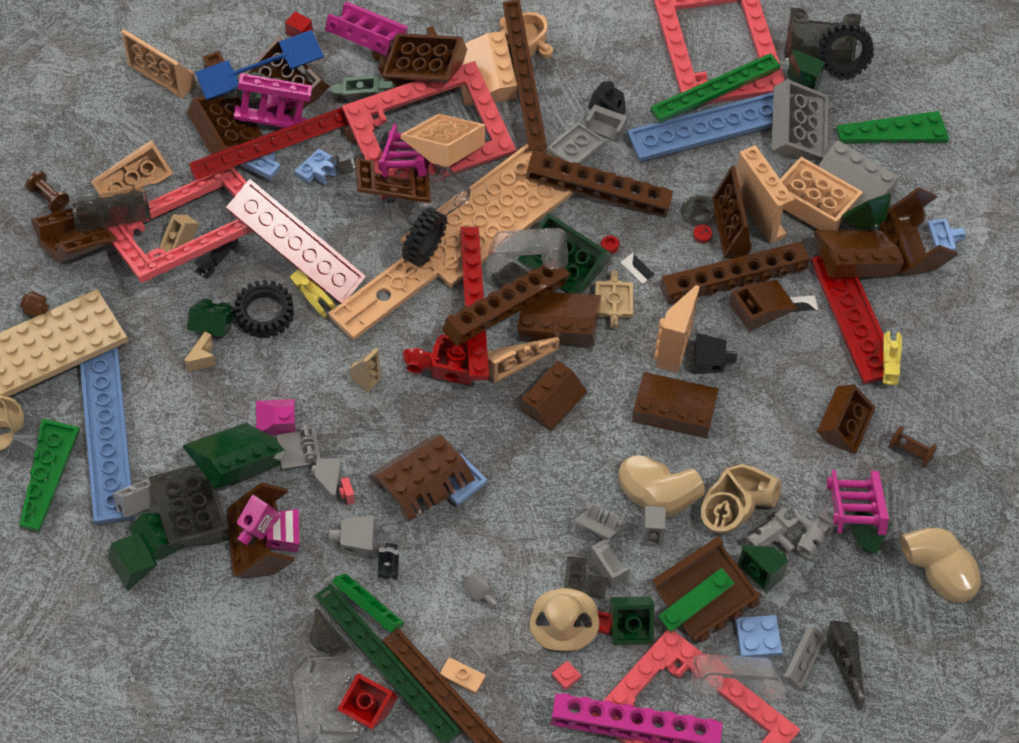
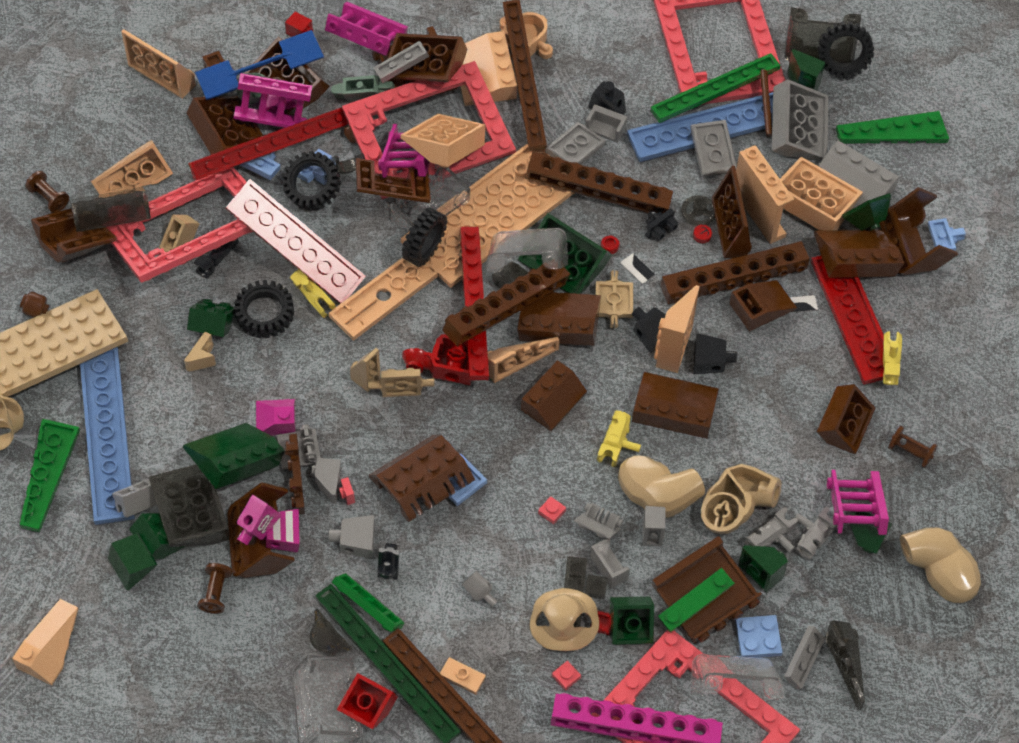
none -> light nougat wedge [12,599,78,685]
none -> reddish brown hose [197,563,232,614]
none -> black tyre [282,151,341,210]
none -> reddish brown hinge [285,433,305,515]
none -> tan plate [368,368,434,397]
none -> light grey plate [373,41,429,83]
none -> coral plate [538,496,566,525]
none -> light yellow piece [597,410,641,467]
none -> black torso [631,307,666,353]
none -> black hips [645,208,679,241]
none -> light grey tile [690,120,737,177]
none -> reddish brown bar [760,69,772,137]

